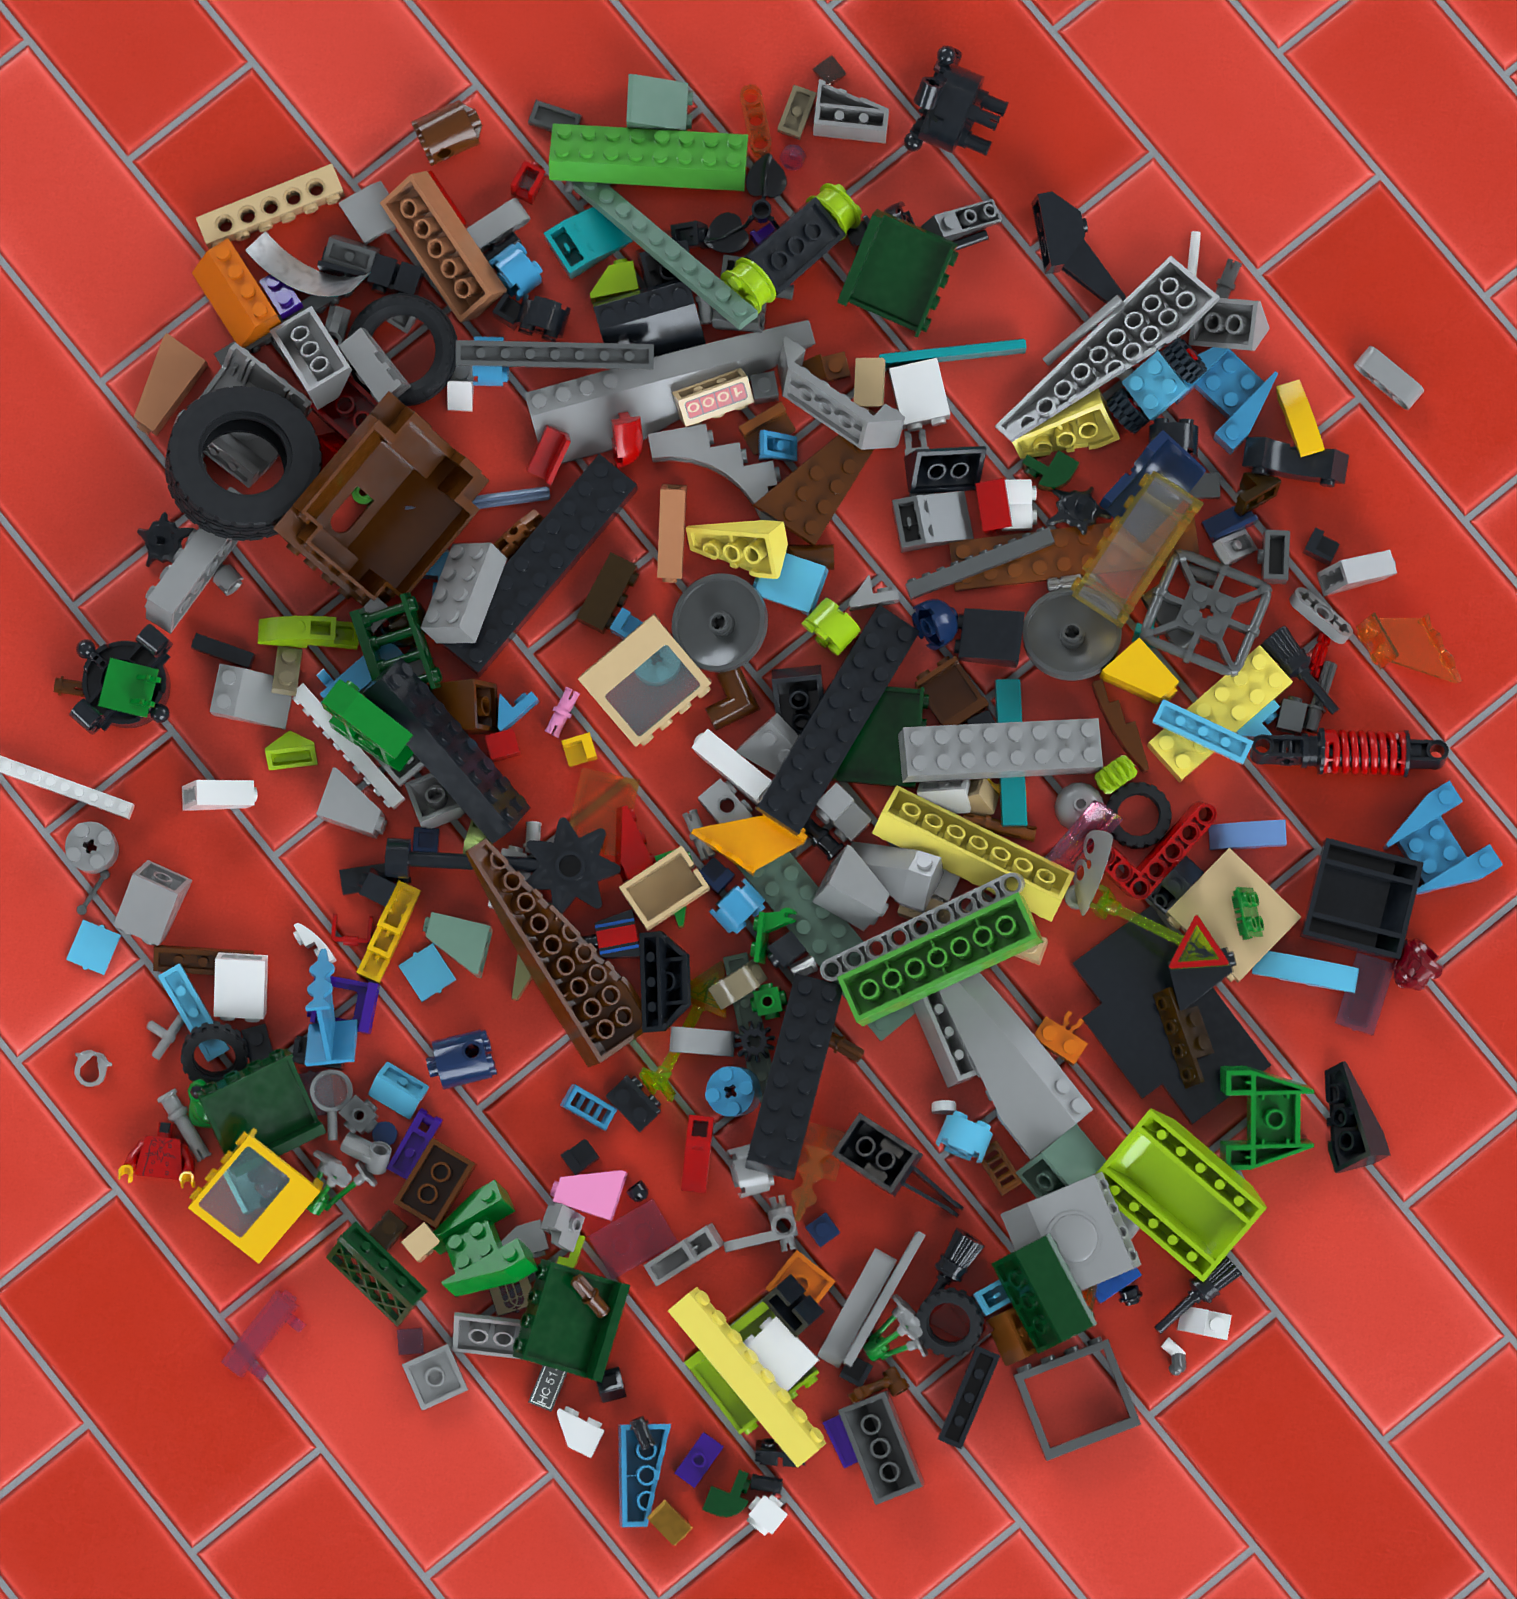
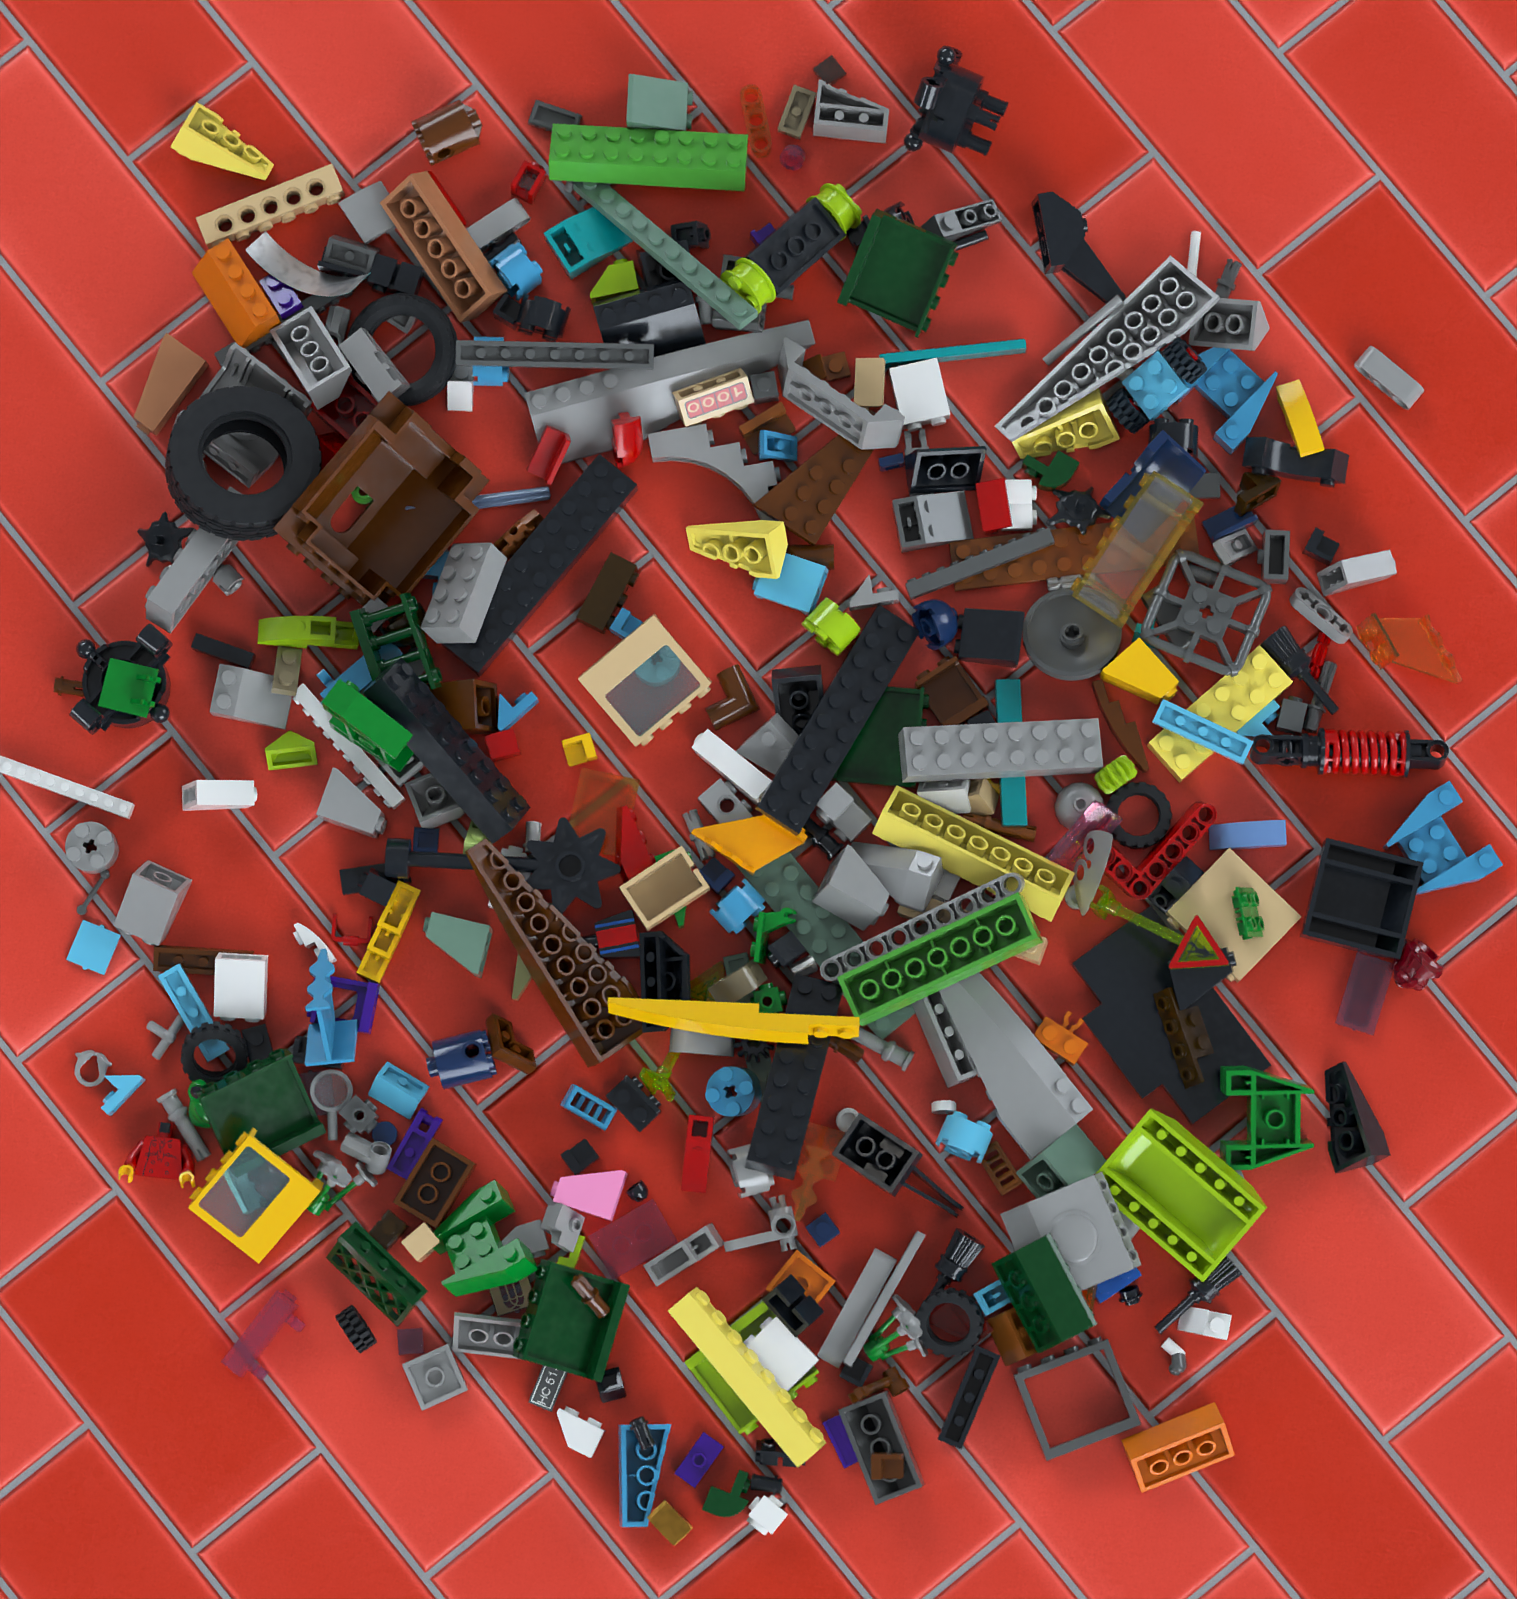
medium azure piece [398,943,456,1002] -> none
bright pink pin [544,687,580,738] -> none
nougat slope [657,484,687,583] -> none
dark grey dish [672,573,768,672] -> none
black plant [704,153,787,253] -> none
medium azure slope [1252,951,1359,993] -> none
none -> medium azure slope [101,1075,146,1116]
none -> light yellow wedge [171,102,274,180]
none -> black tyre [335,1305,377,1354]
none -> reddish brown brick [486,1013,537,1074]
none -> yellow slope [608,997,860,1044]
none -> white tile [836,1108,859,1133]
none -> light grey pin [851,1027,915,1072]
none -> reddish brown panel [871,1452,904,1480]
none -> dark blue tile [878,453,904,472]
none -> orange slope [1121,1402,1235,1493]

